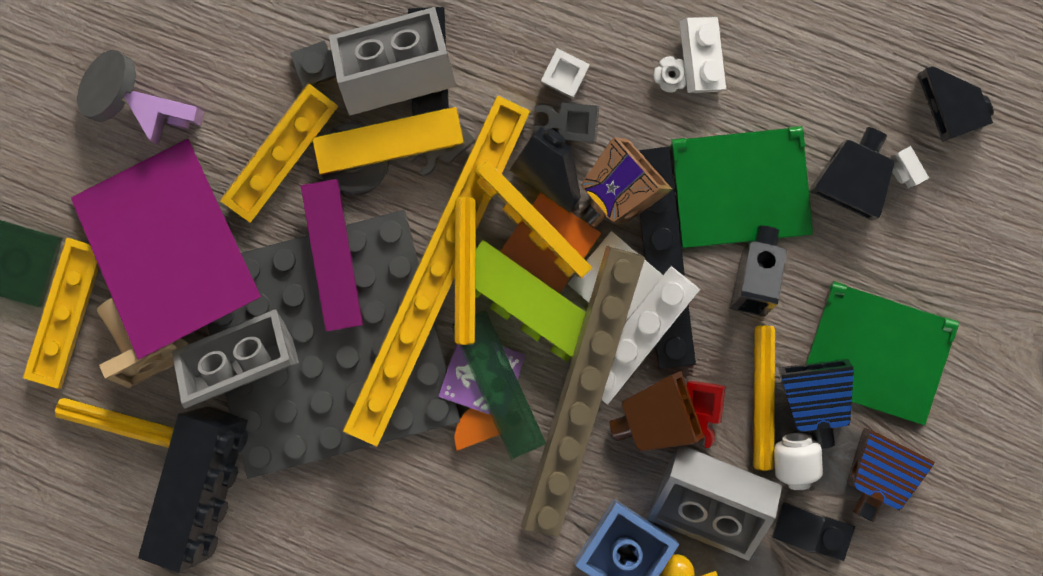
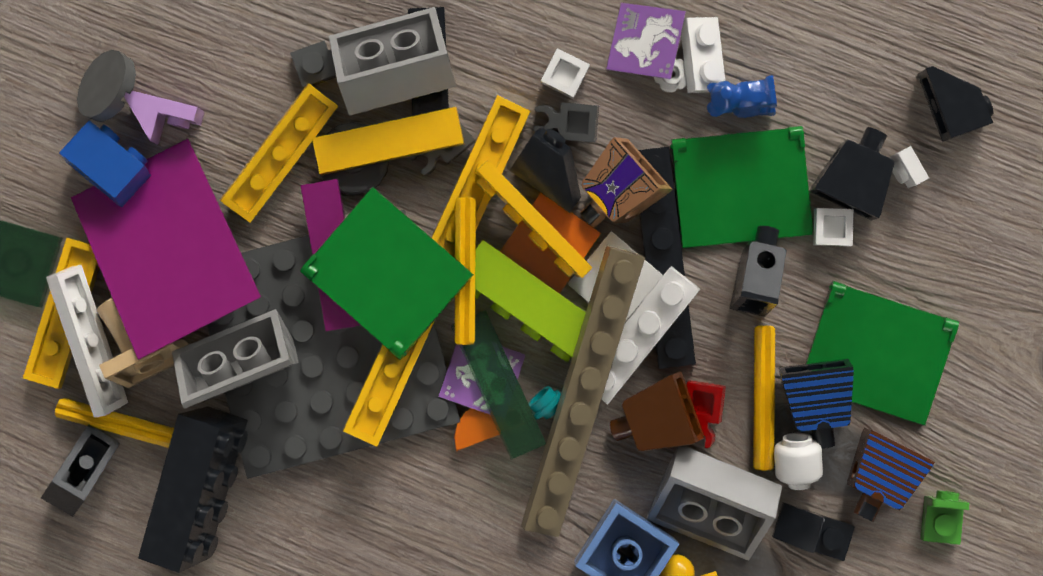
none -> black slope [41,424,120,517]
none -> white plate [46,265,128,418]
none -> blue brick [59,120,151,208]
none -> green piece [300,187,474,360]
none -> teal plate [528,386,561,420]
none -> medium lavender sticker [606,3,686,79]
none -> blue animal [707,75,777,118]
none -> white plate [813,208,854,247]
none -> bright green bracket [920,490,970,545]

